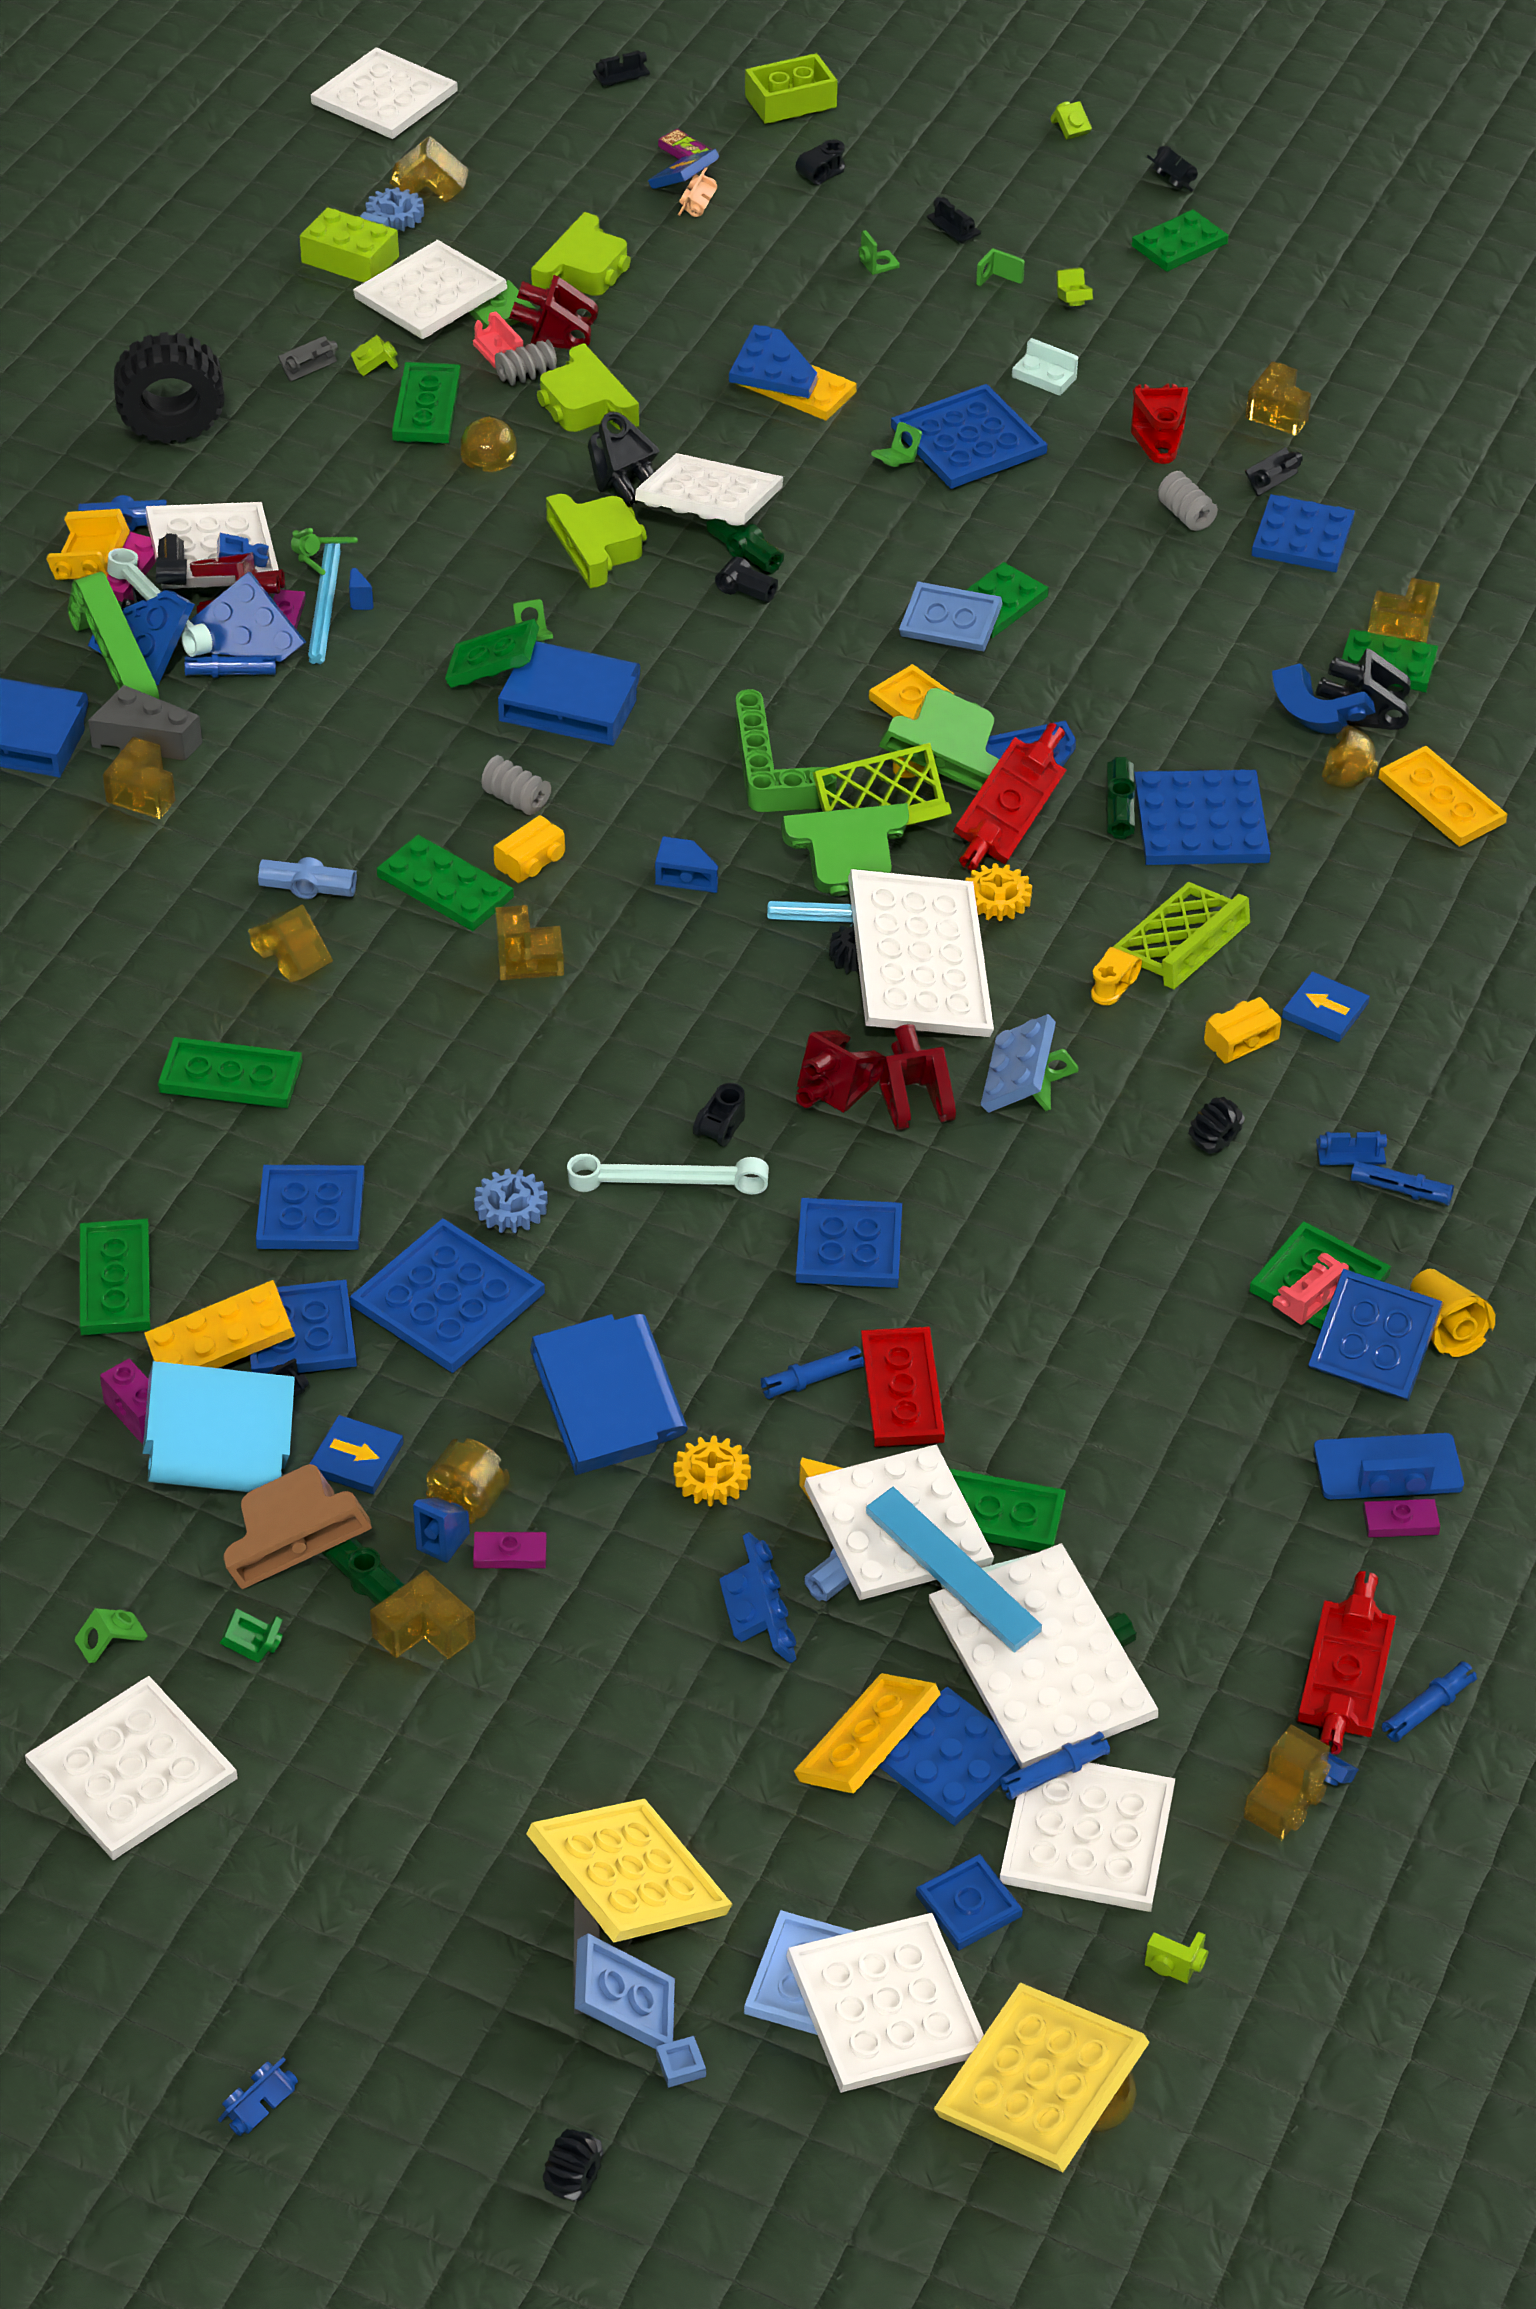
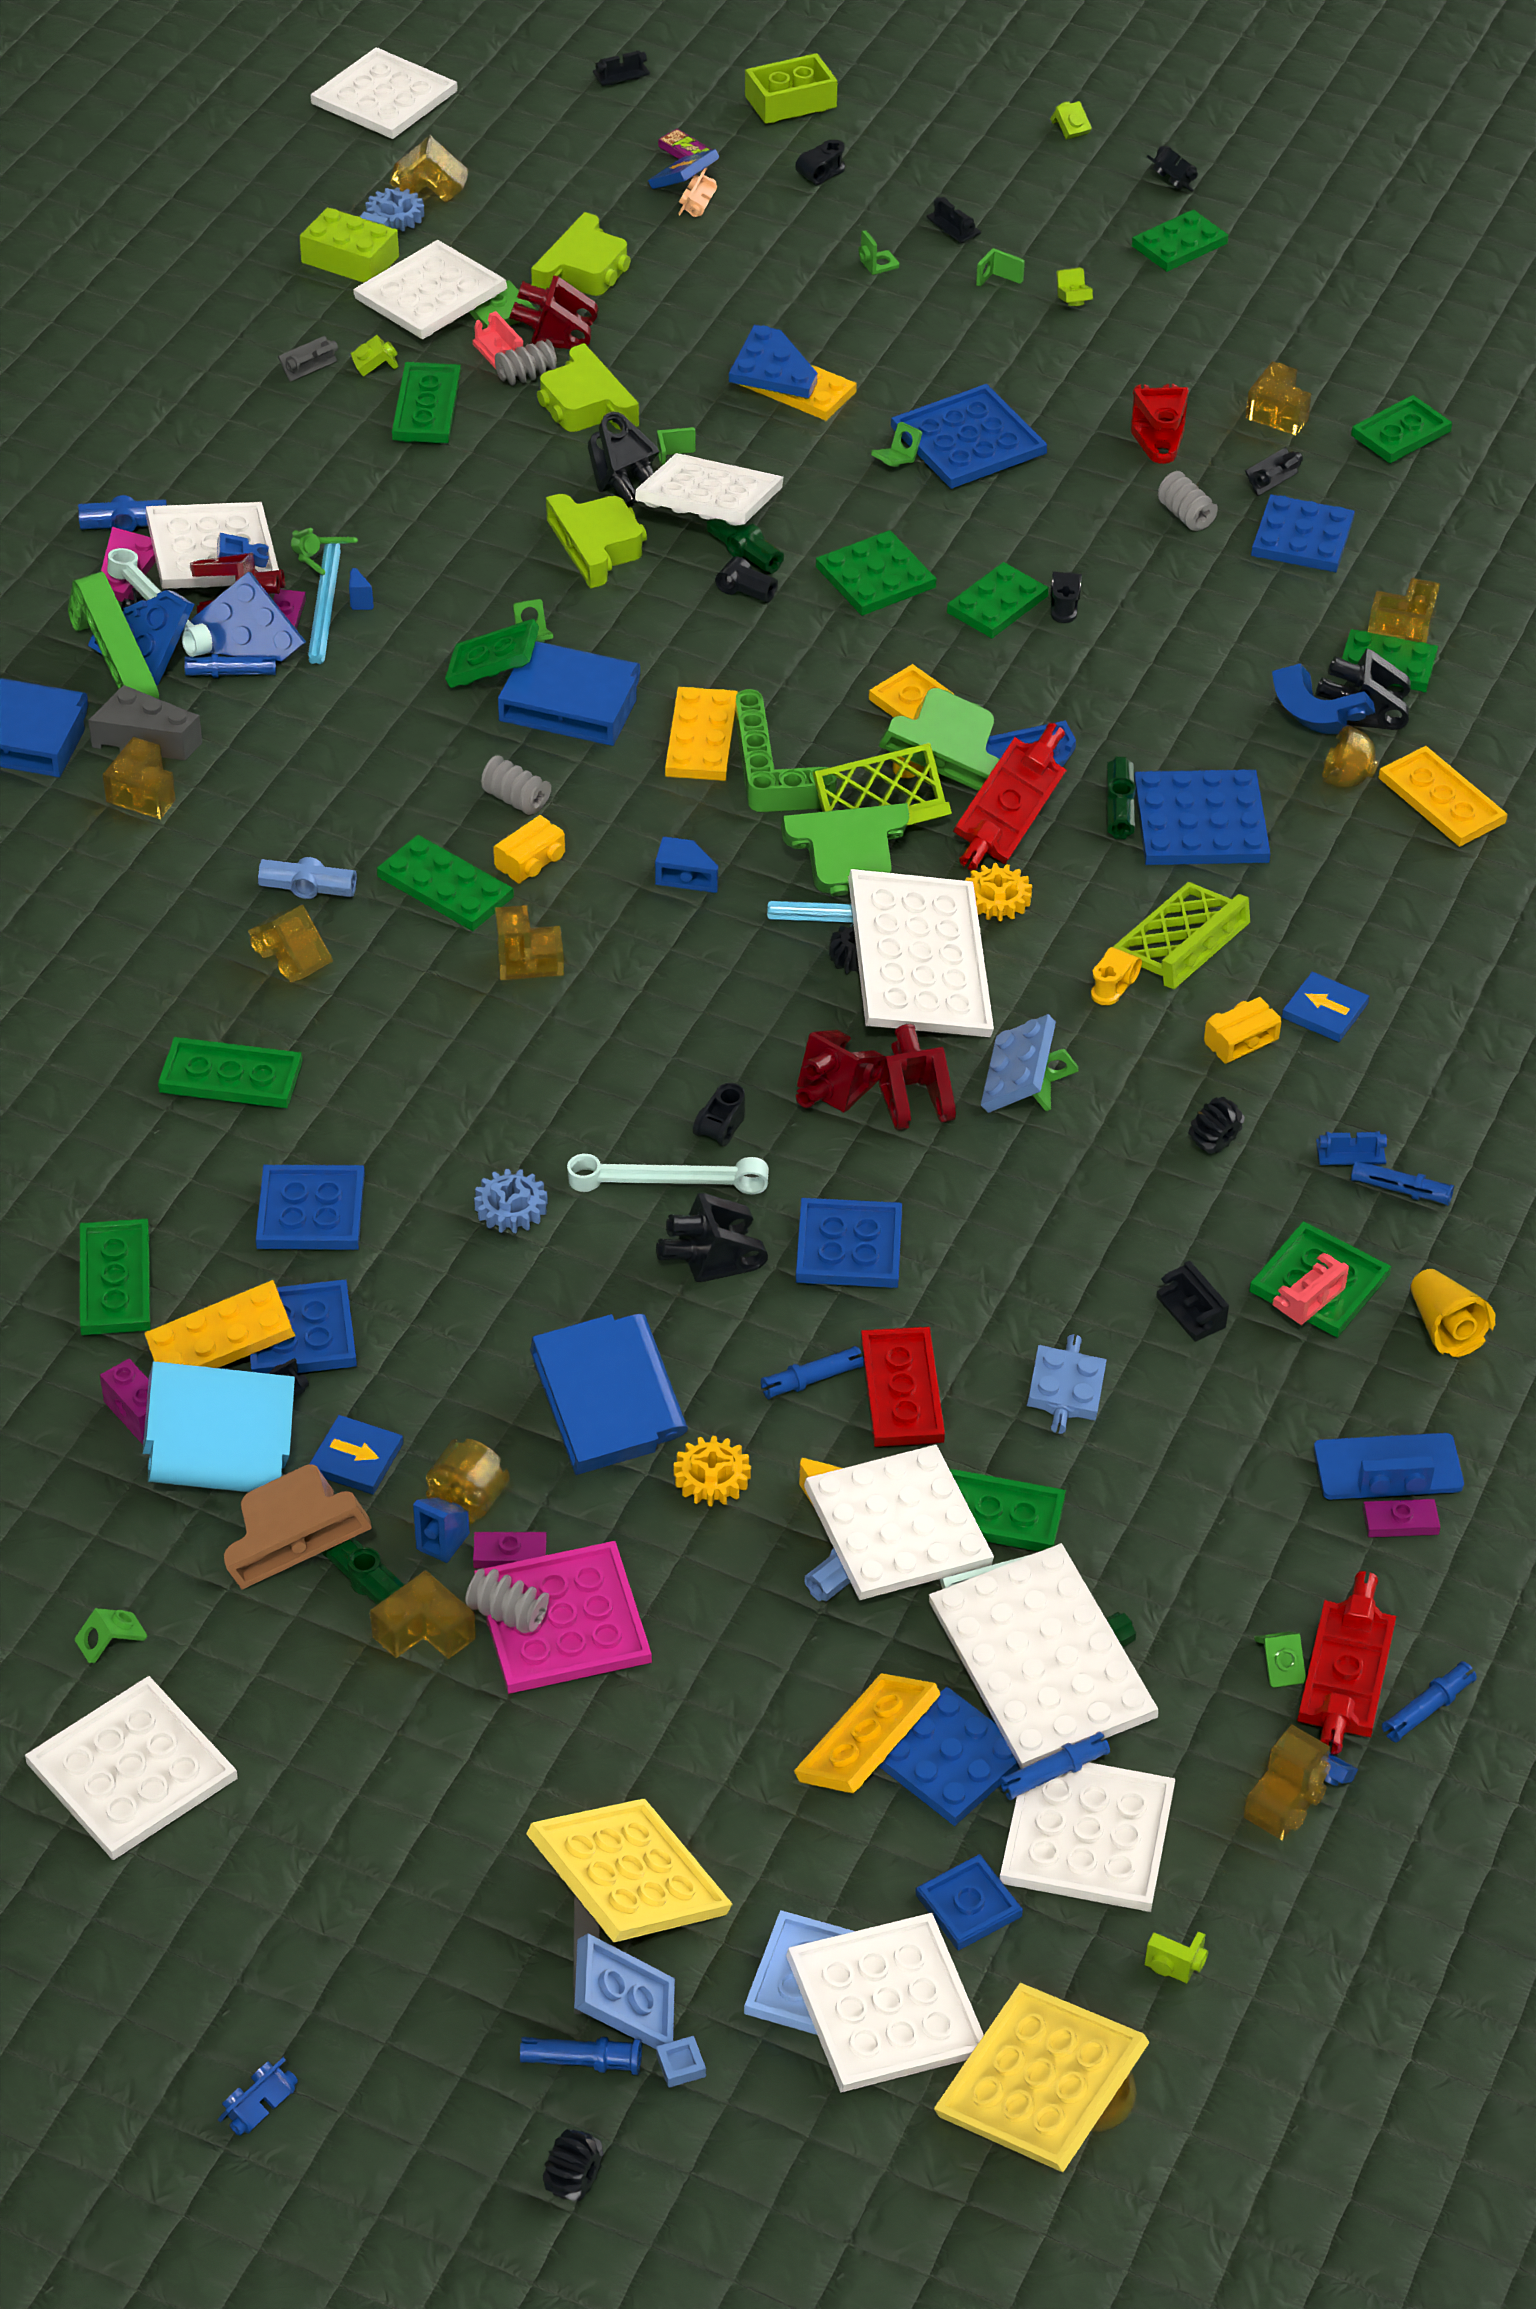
yellow panel [46,509,130,580] -> none
black tyre [114,332,225,443] -> none
black piece [156,533,187,585] -> none
green bracket [219,1608,283,1663] -> none
blue plate [350,1218,545,1373] -> none
clear yellow cylinder [460,417,517,472] -> none
blue bracket [719,1532,797,1663] -> none
dark azure tile [866,1486,1042,1653] -> none
medium blue plate [899,582,1003,652] -> none
light aqua bracket [1012,338,1078,396] -> none
blue plate [1308,1269,1443,1401] -> none
none -> light grey piece [465,1568,549,1633]
none -> dark pink plate [474,1541,652,1694]
none -> blue pin [520,2037,642,2076]
none -> black piece [656,1193,768,1282]
none -> bright green bracket [657,427,696,467]
none -> yellow plate [665,687,738,781]
none -> green plate [816,530,937,616]
none -> medium blue plate [1027,1334,1107,1434]
none -> black piece [1050,571,1082,623]
none -> black hinge [1156,1261,1229,1342]
none -> bright green bracket [1254,1631,1306,1687]
none -> green plate [1351,395,1452,463]

